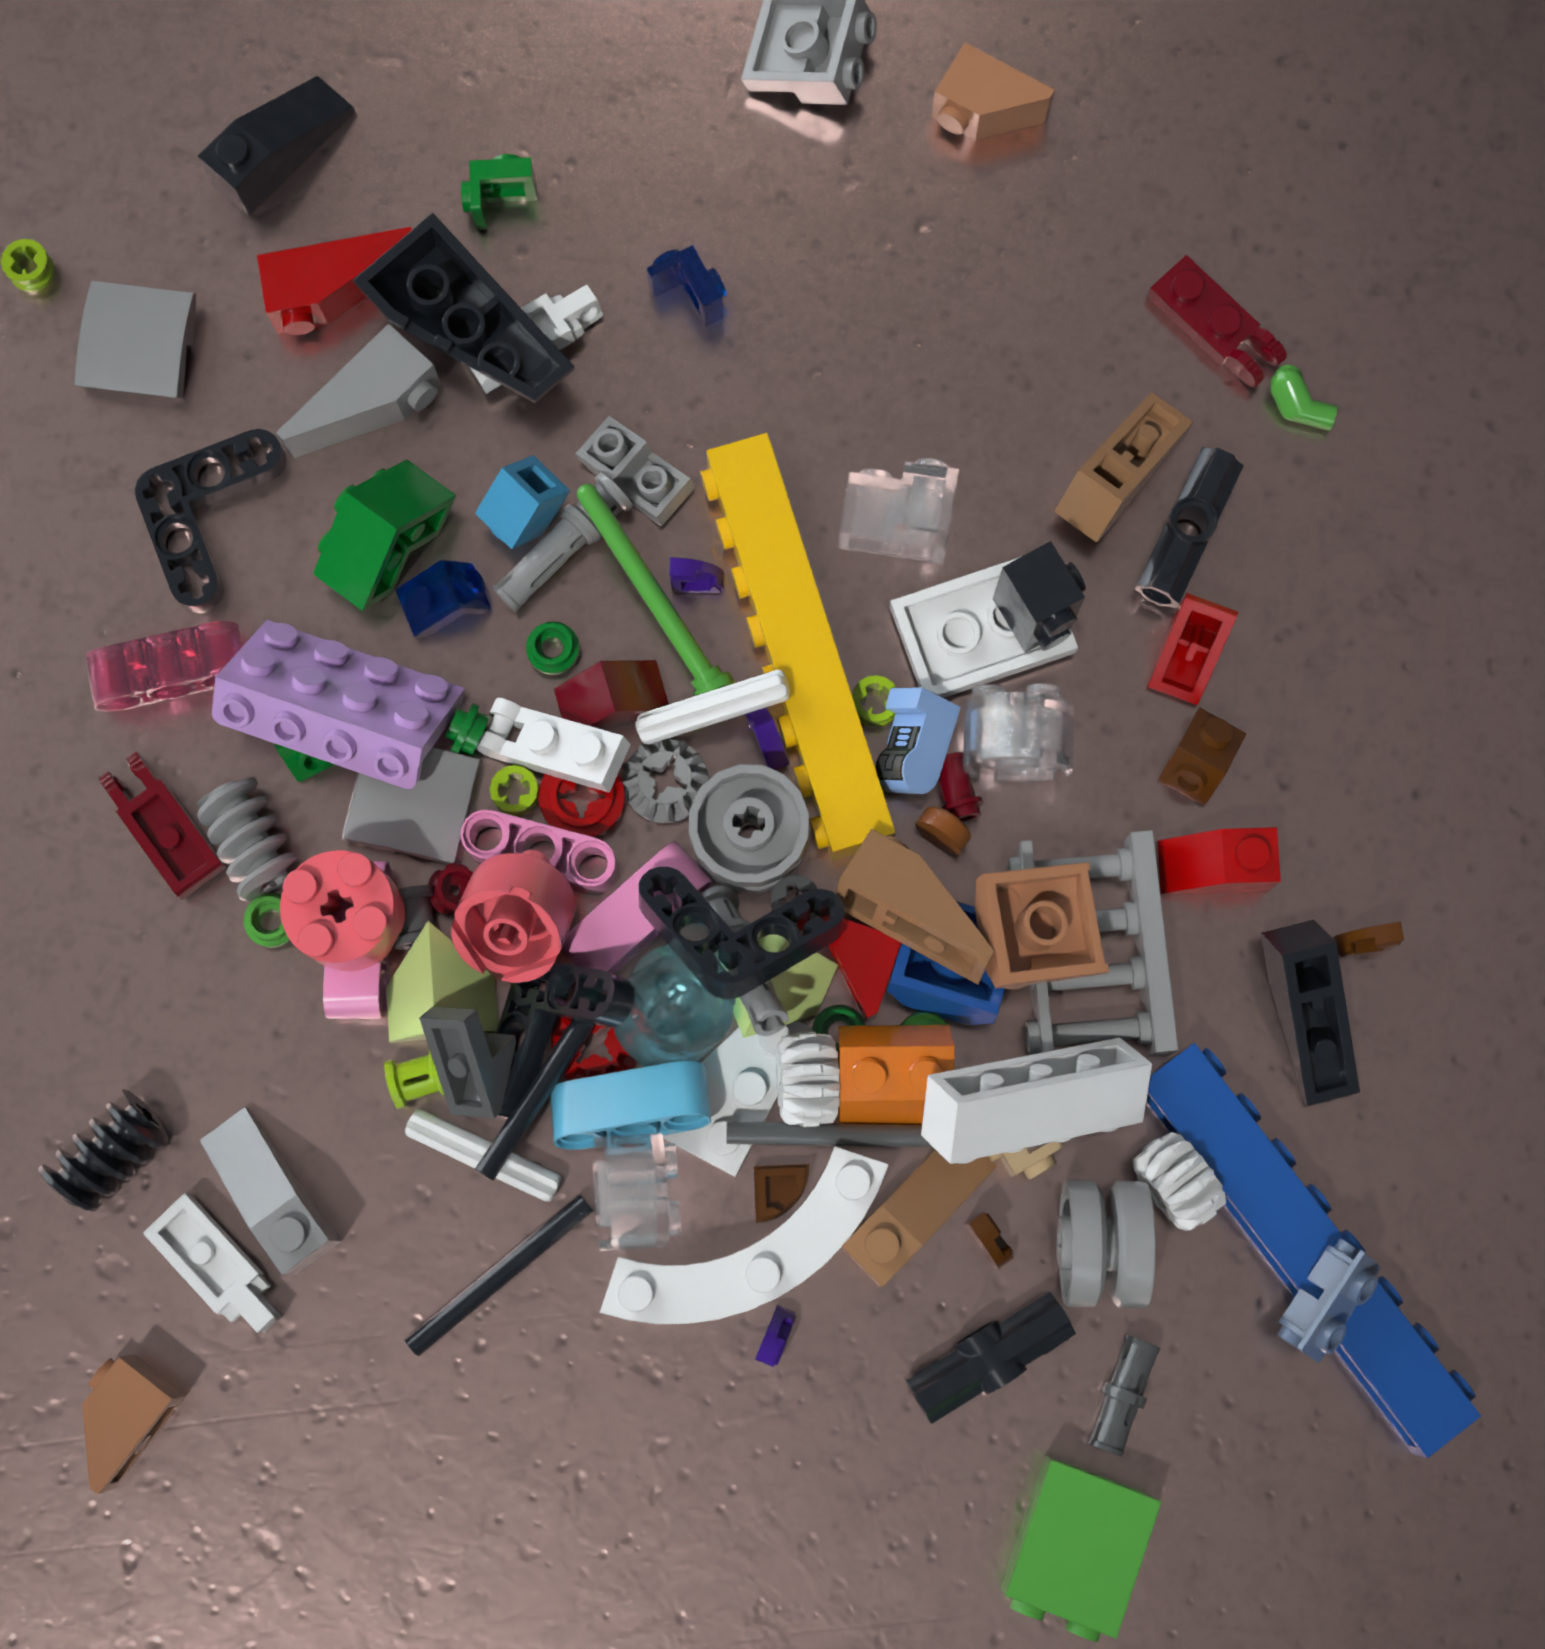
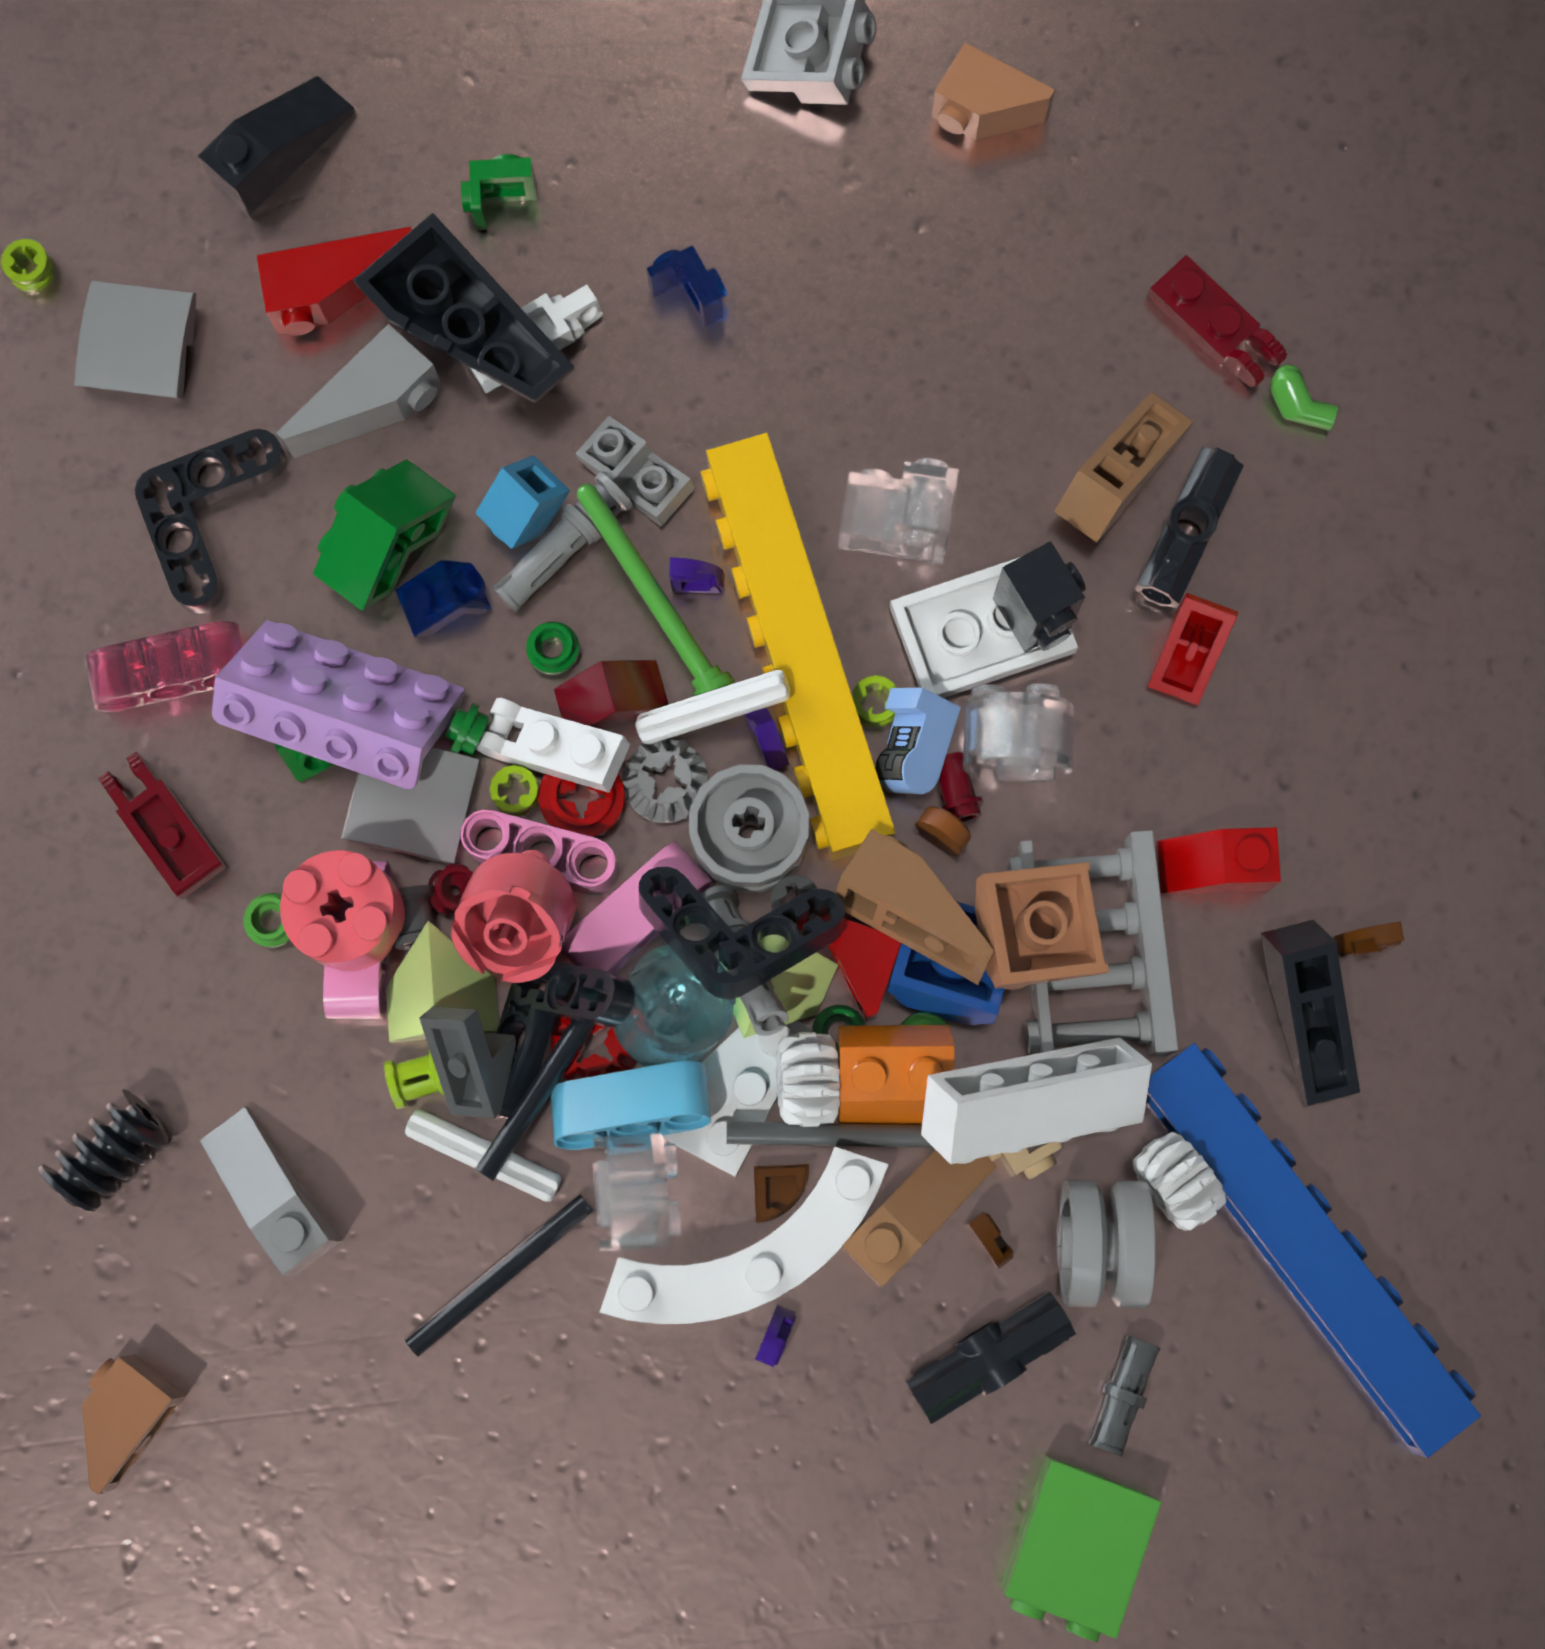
white hinge [143,1193,282,1333] -> none
light grey piece [196,777,297,902] -> none
reddish brown bracket [1159,707,1247,805] -> none
sand blue hinge [1277,1239,1382,1363] -> none

